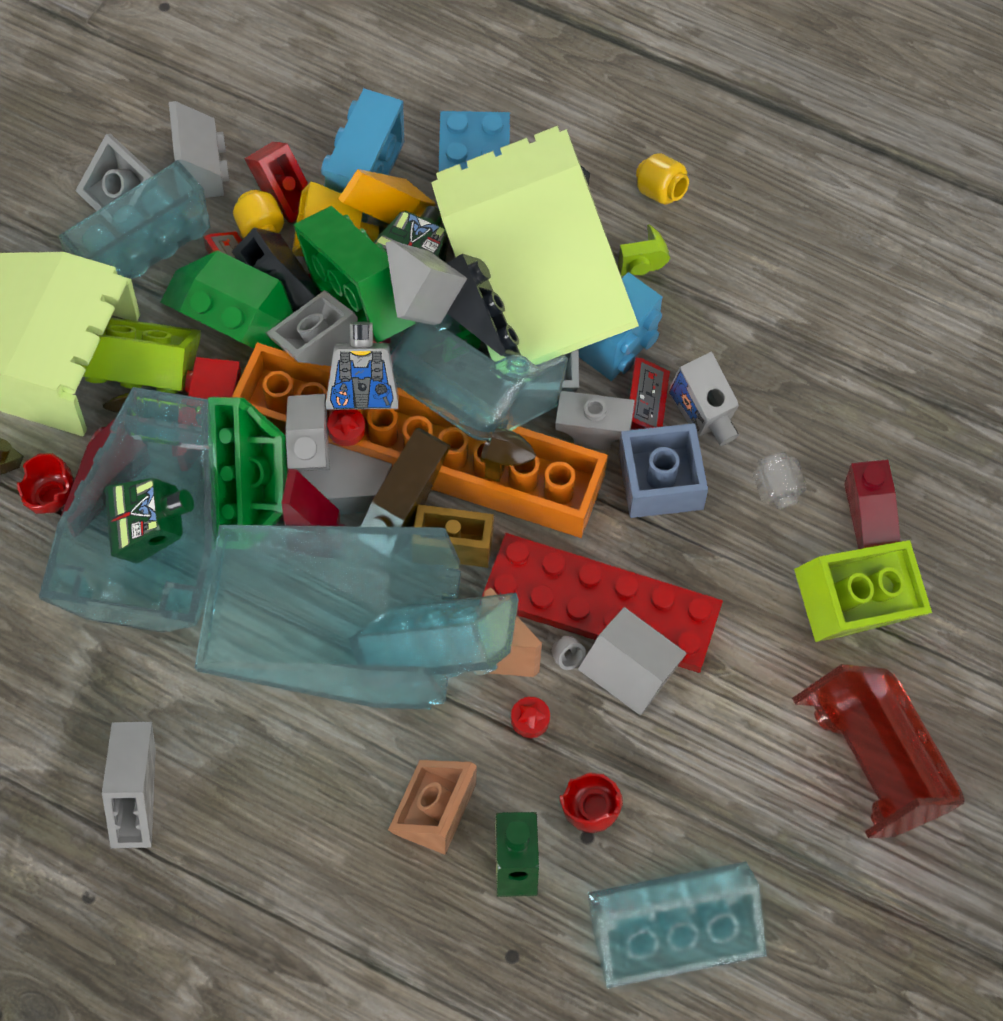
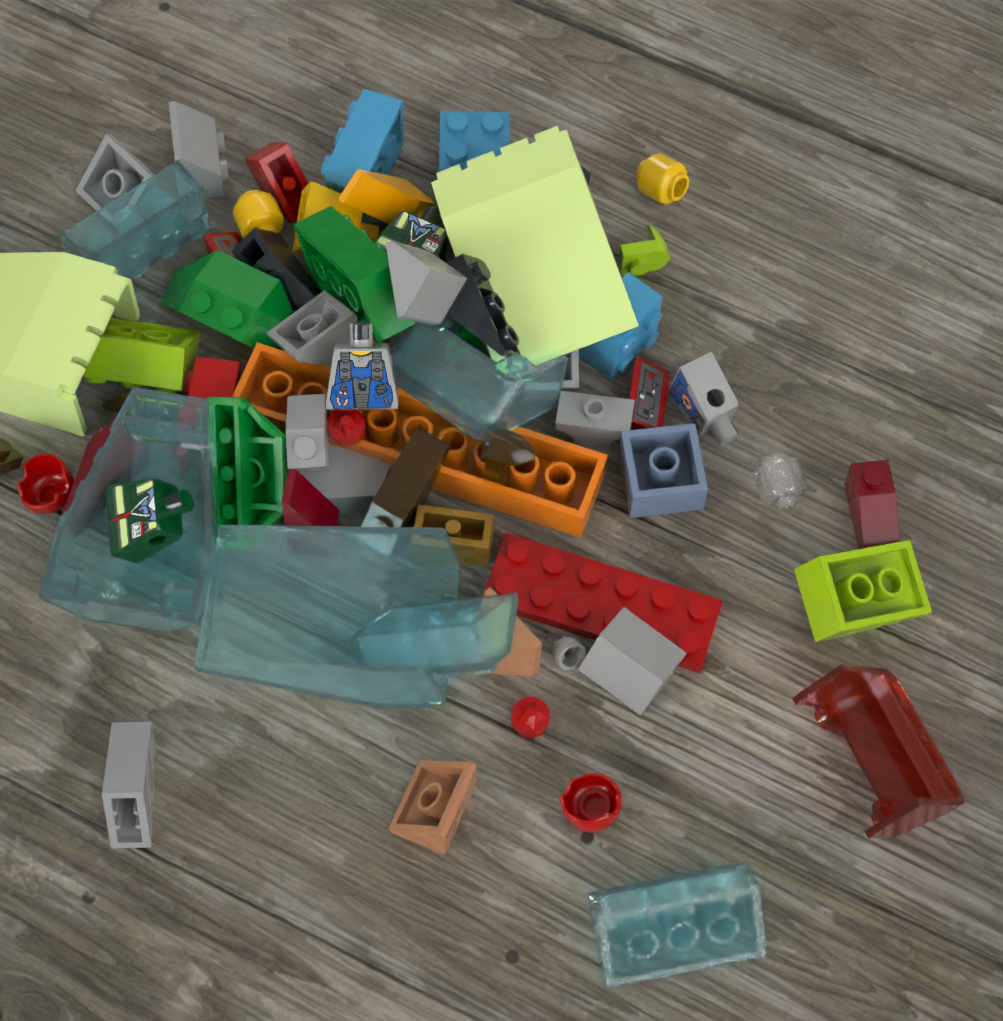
dark green torso [495,812,539,897] -> none

